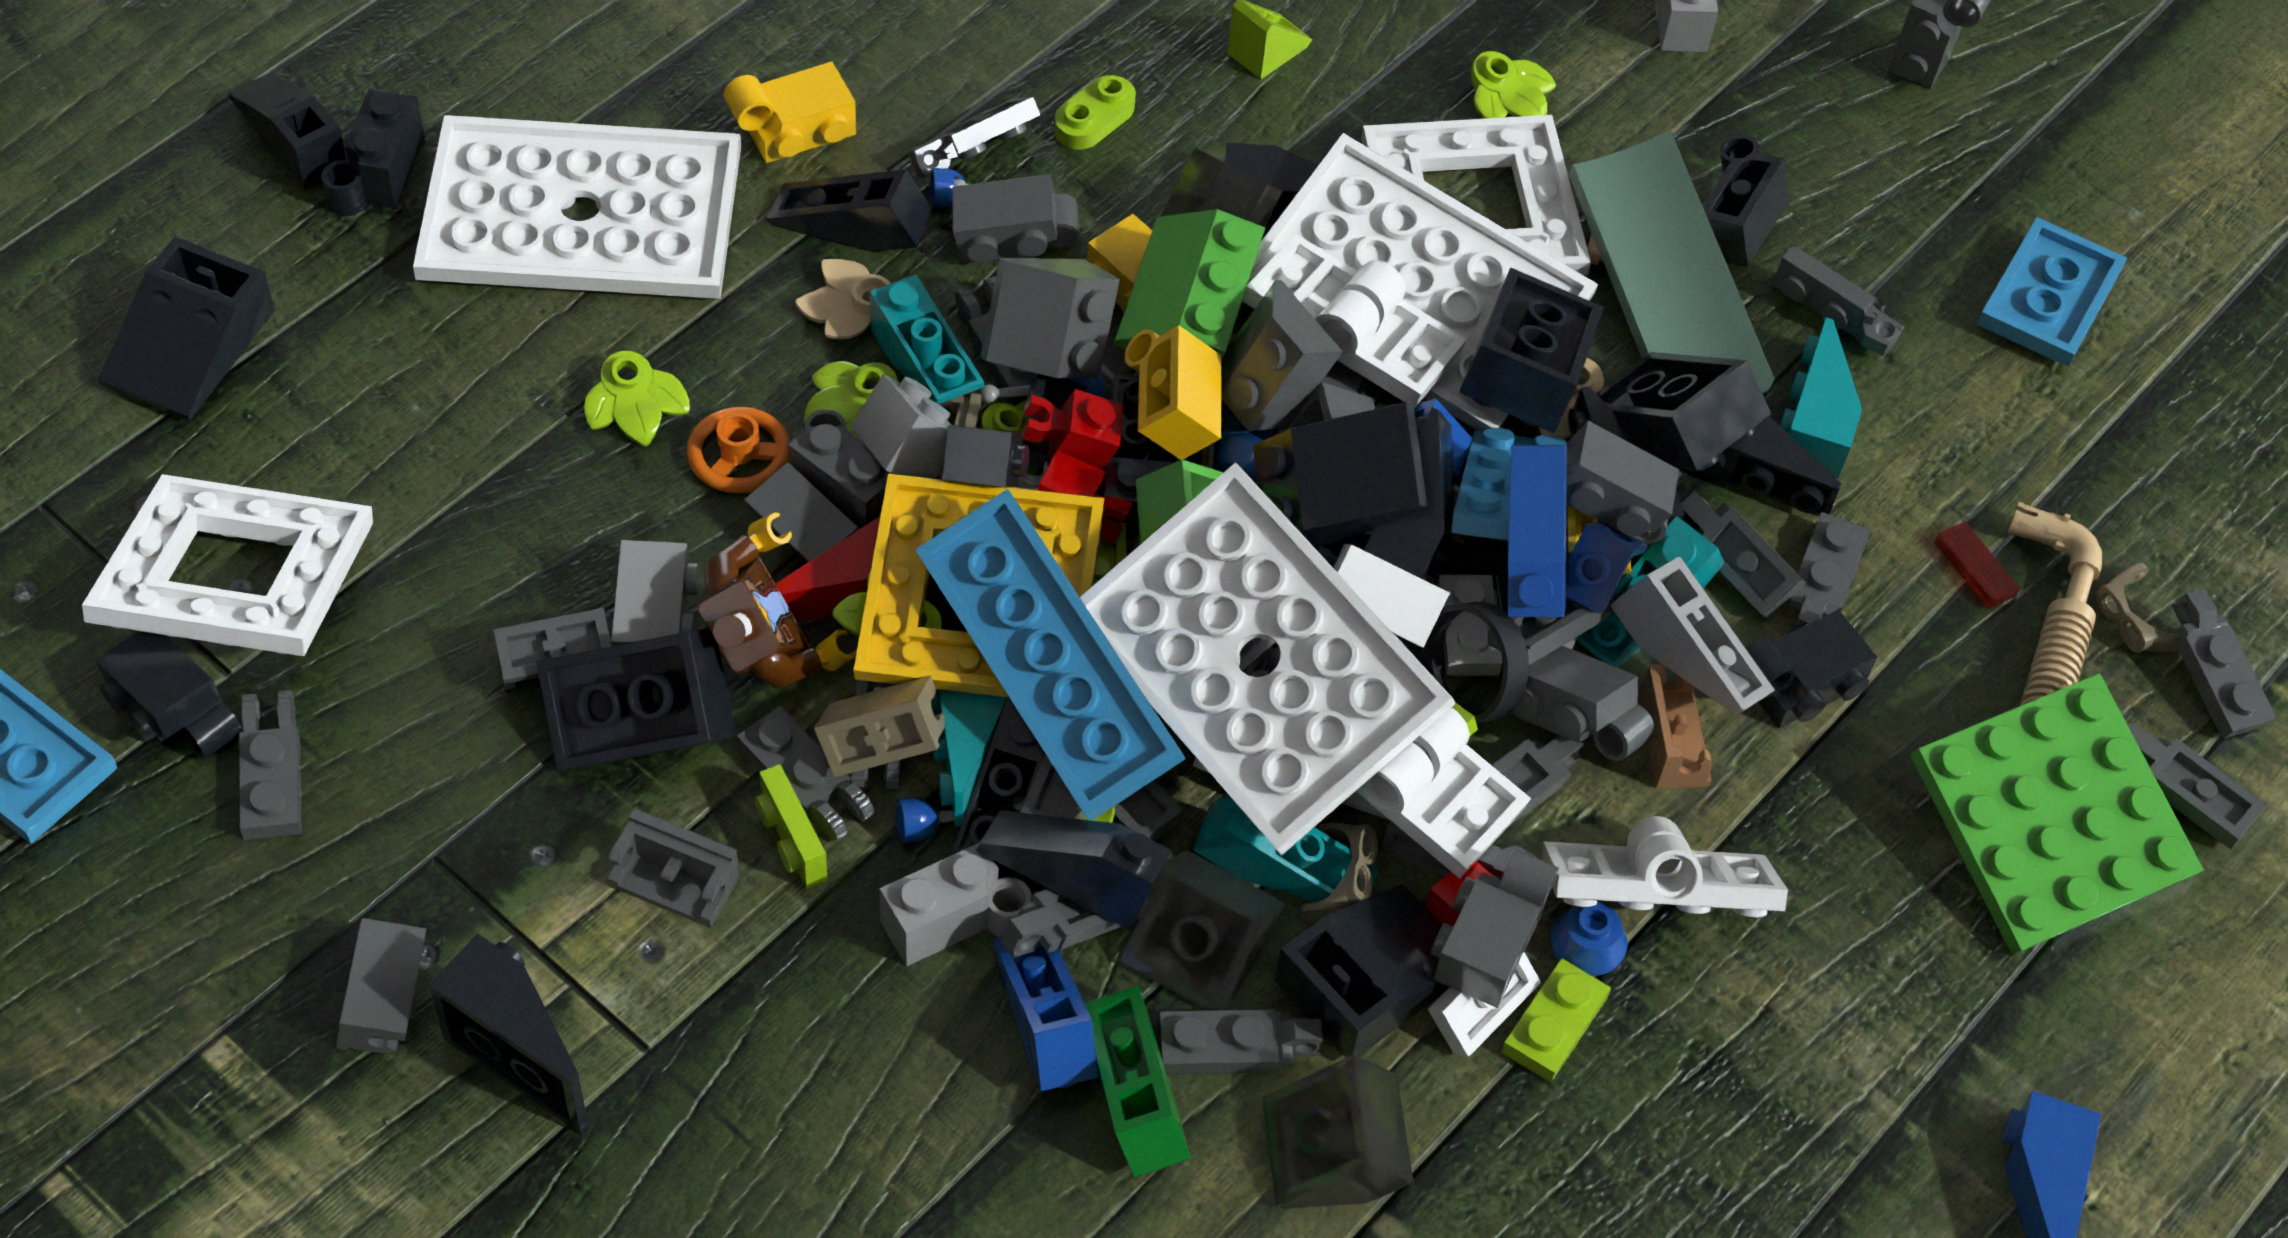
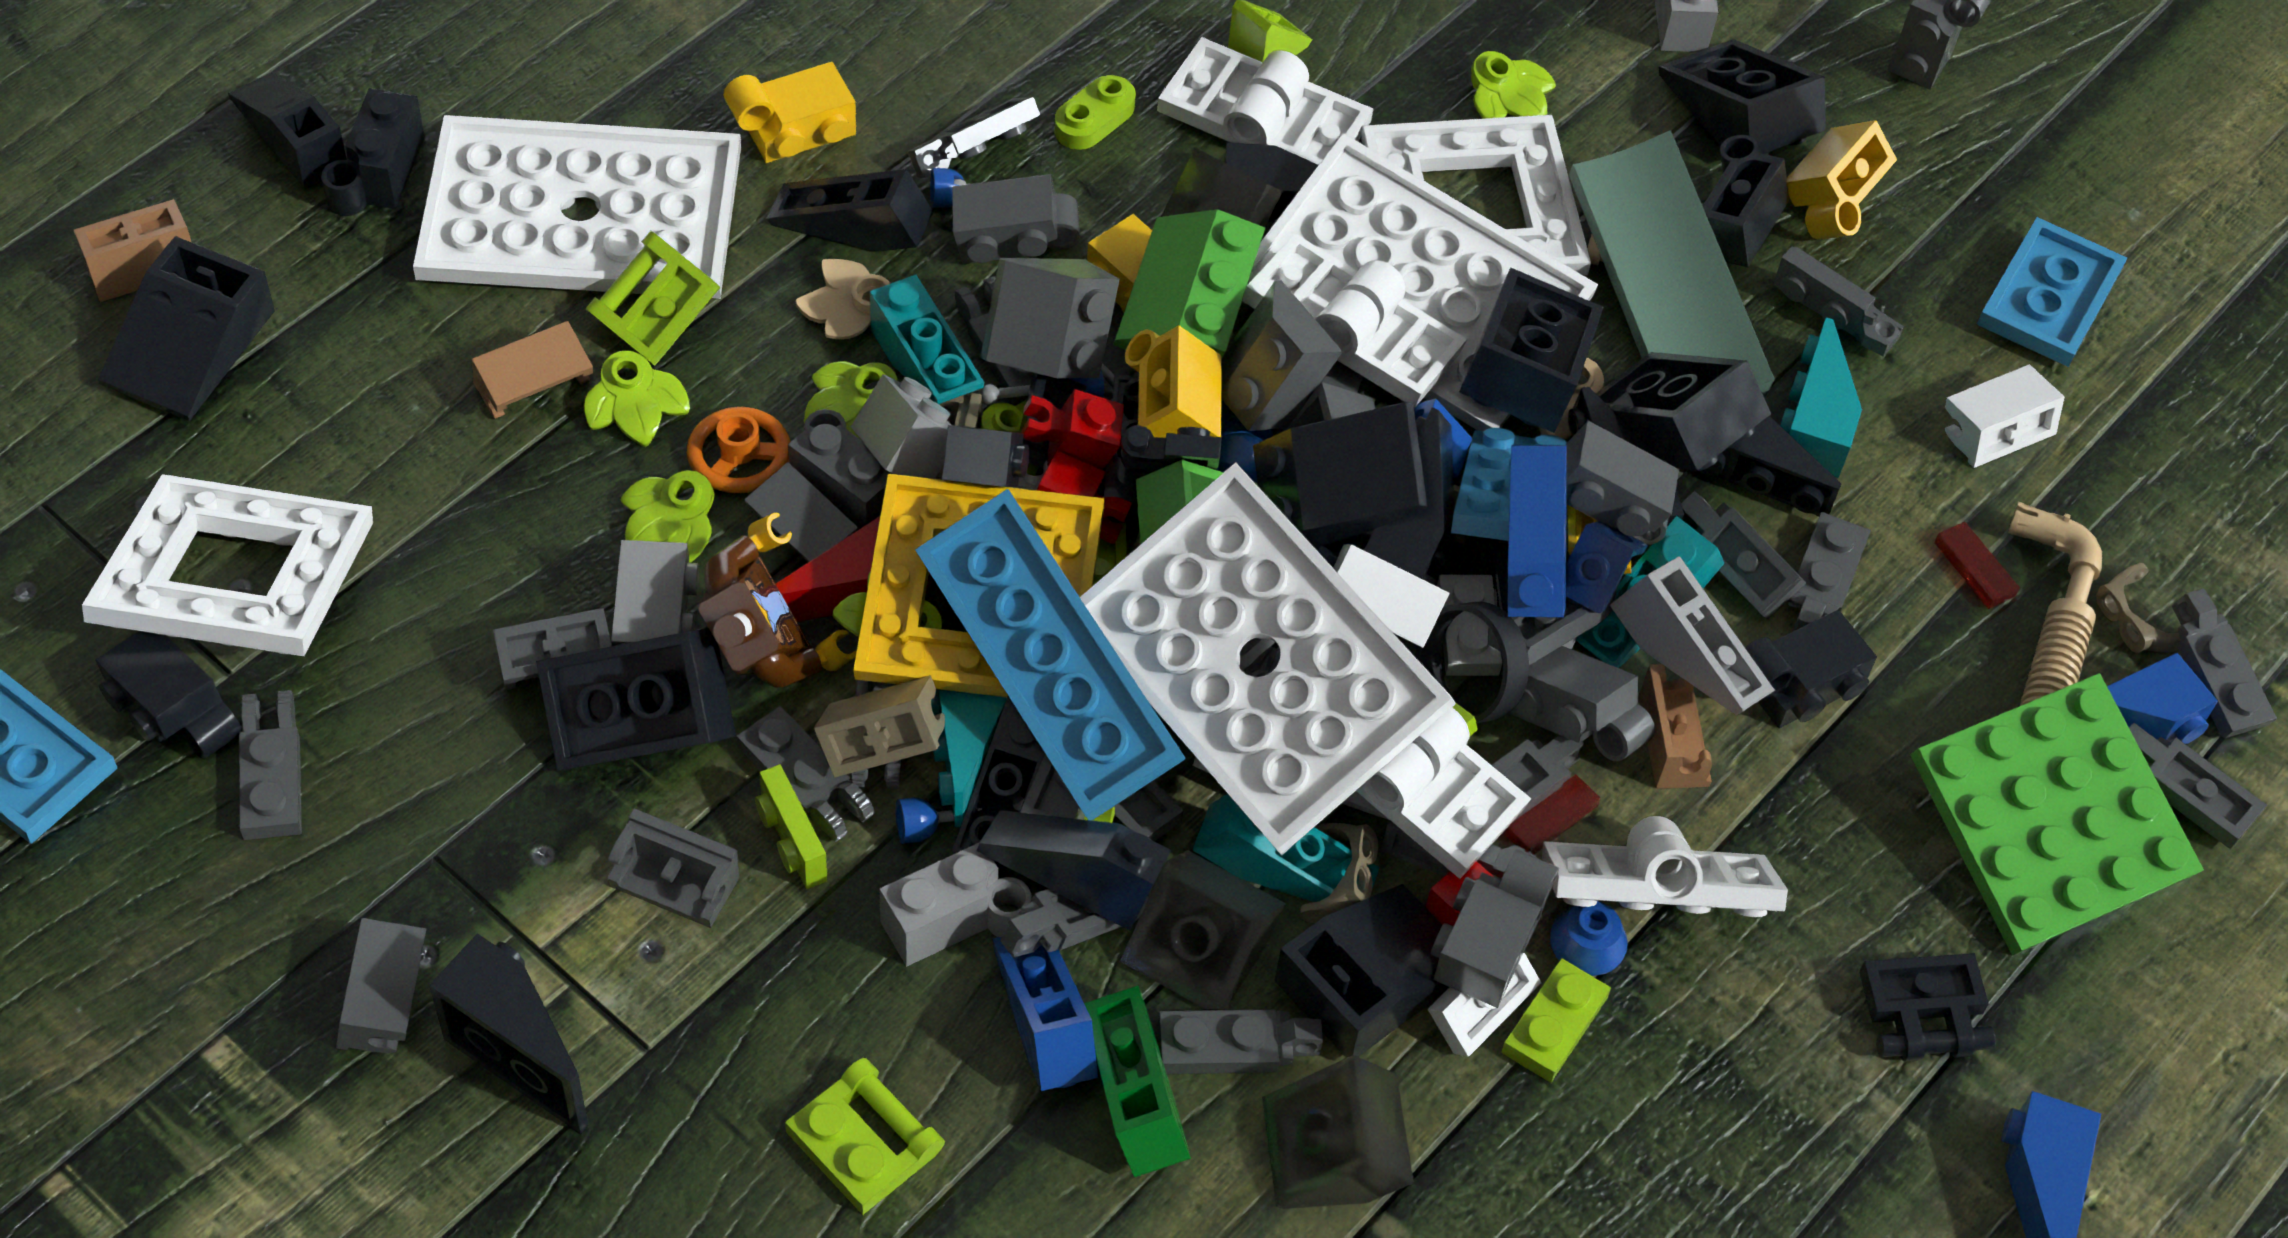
none -> medium nougat hinge [74,199,191,302]
none -> medium nougat hinge [472,321,593,419]
none -> lime plate [585,230,720,366]
none -> lime plate [620,470,714,563]
none -> lime plate [785,1058,945,1215]
none -> black plate [1120,425,1221,473]
none -> white plate [1157,37,1373,165]
none -> clear red piece [1505,774,1601,855]
none -> black slope [1659,39,1826,155]
none -> yellow hinge [1787,120,1897,240]
none -> black plate [1859,953,1996,1061]
none -> white hinge [1945,364,2064,468]
none -> blue slope [2107,653,2218,744]

